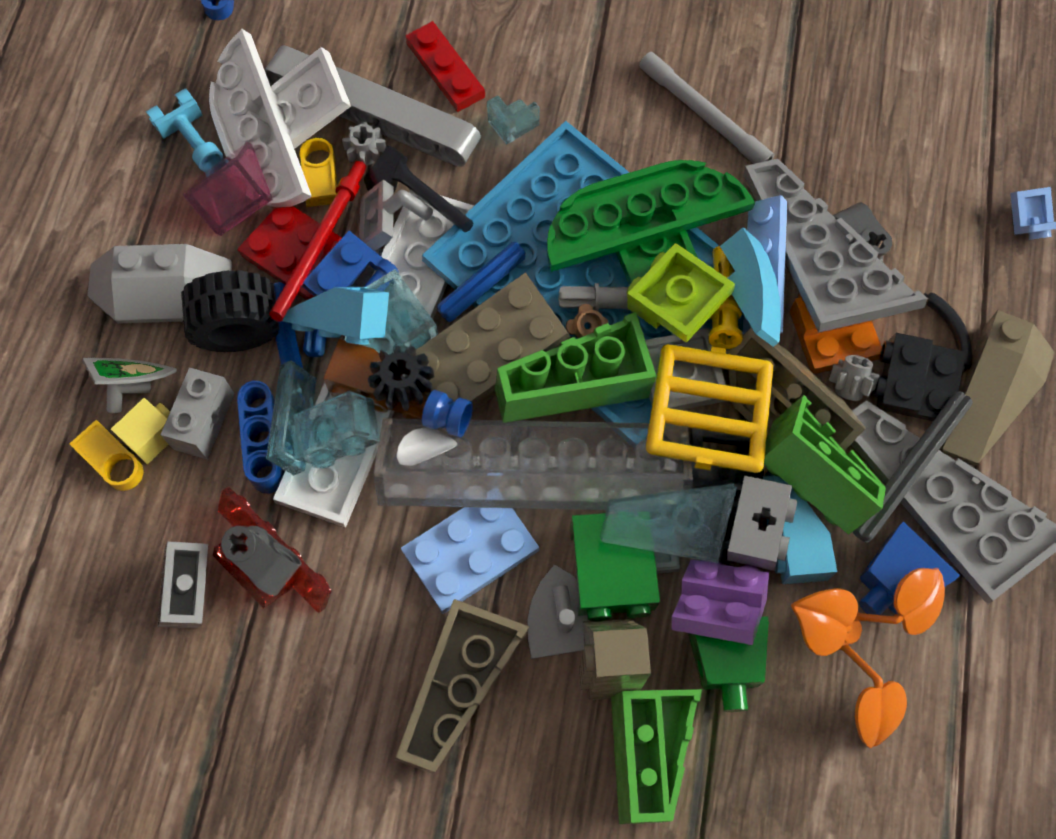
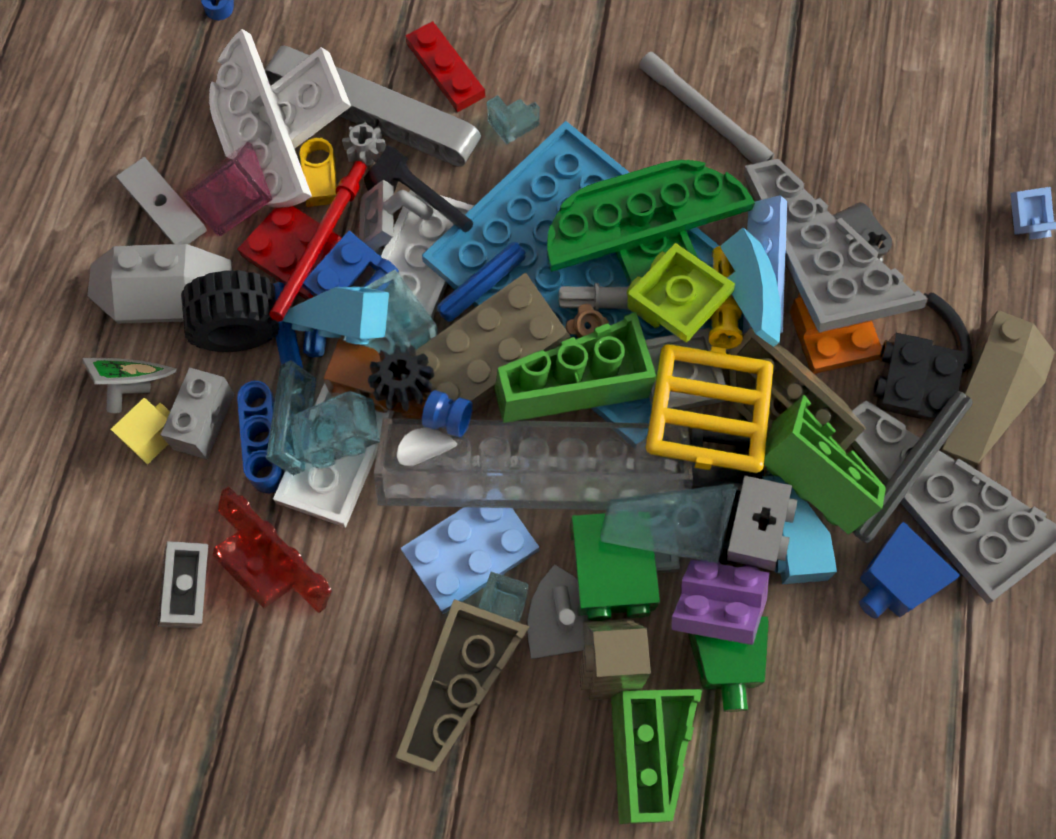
yellow piece [69,420,144,491] -> none
medium azure bar [145,88,223,172] -> none
dark grey piece [221,526,302,596] -> none
orange plant [791,568,945,748] -> none
light grey gear [829,355,880,401] -> none
none -> light grey tile [116,157,207,244]
none -> clear light blue panel [478,572,529,623]

